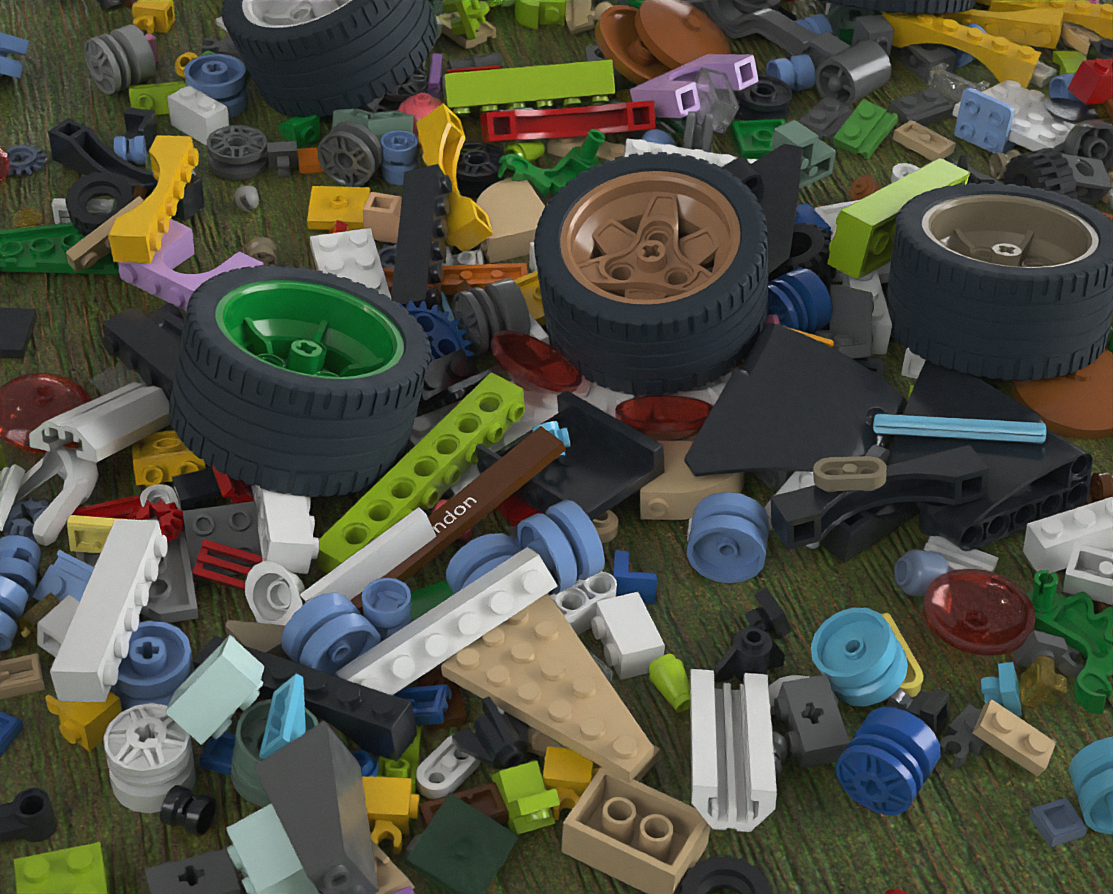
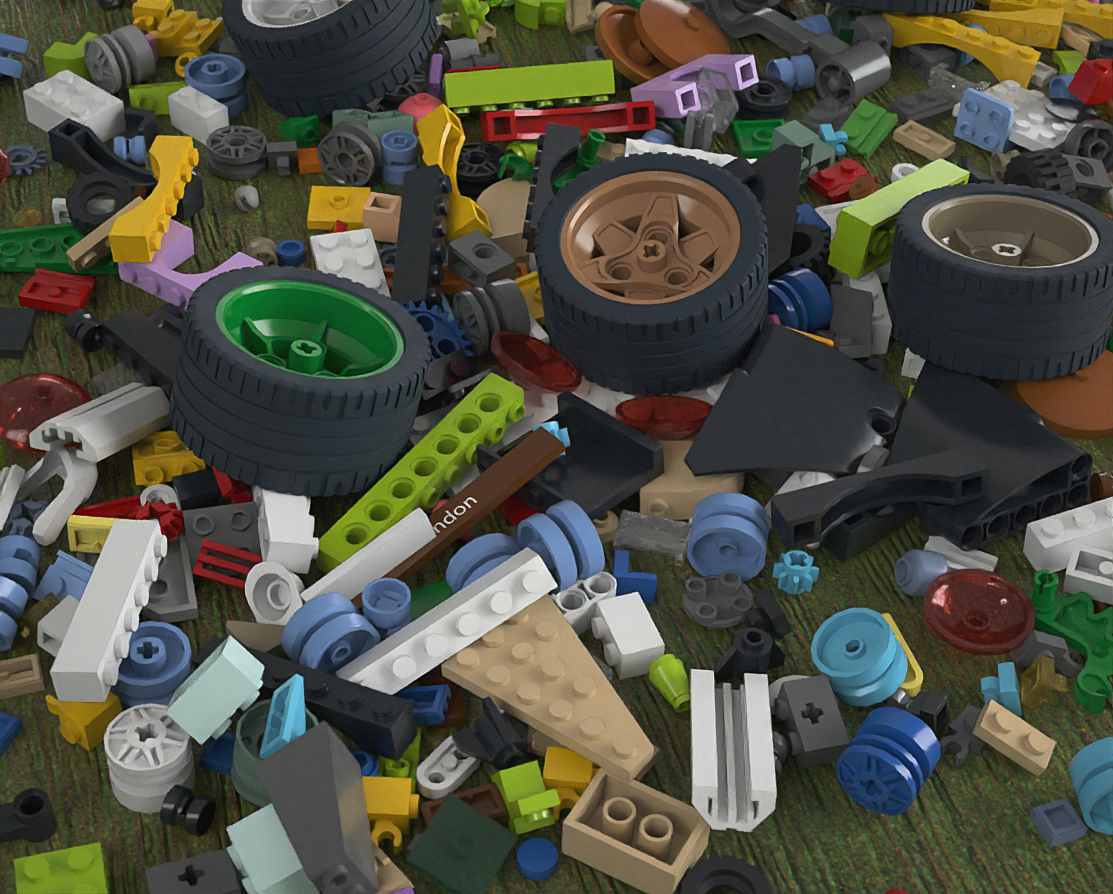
dark tan plate [813,456,886,492] -> none
medium azure axle [873,414,1046,444] -> none
none -> red plate [18,268,97,315]
none -> white brick [23,70,126,142]
none -> lime brick [43,32,98,80]
none -> black wheel [64,309,104,353]
none -> yellow plate [150,9,225,57]
none -> blue tile [277,240,306,267]
none -> light grey brick [438,37,480,68]
none -> dark grey brick [448,230,517,290]
none -> blue tile [517,838,558,881]
none -> black arch [522,122,581,253]
none -> clear hinge [613,510,691,567]
none -> dark grey dish [682,570,755,628]
none -> medium azure gear [772,550,819,594]
none -> red plate [807,158,878,204]
none -> medium azure tile [818,124,848,155]

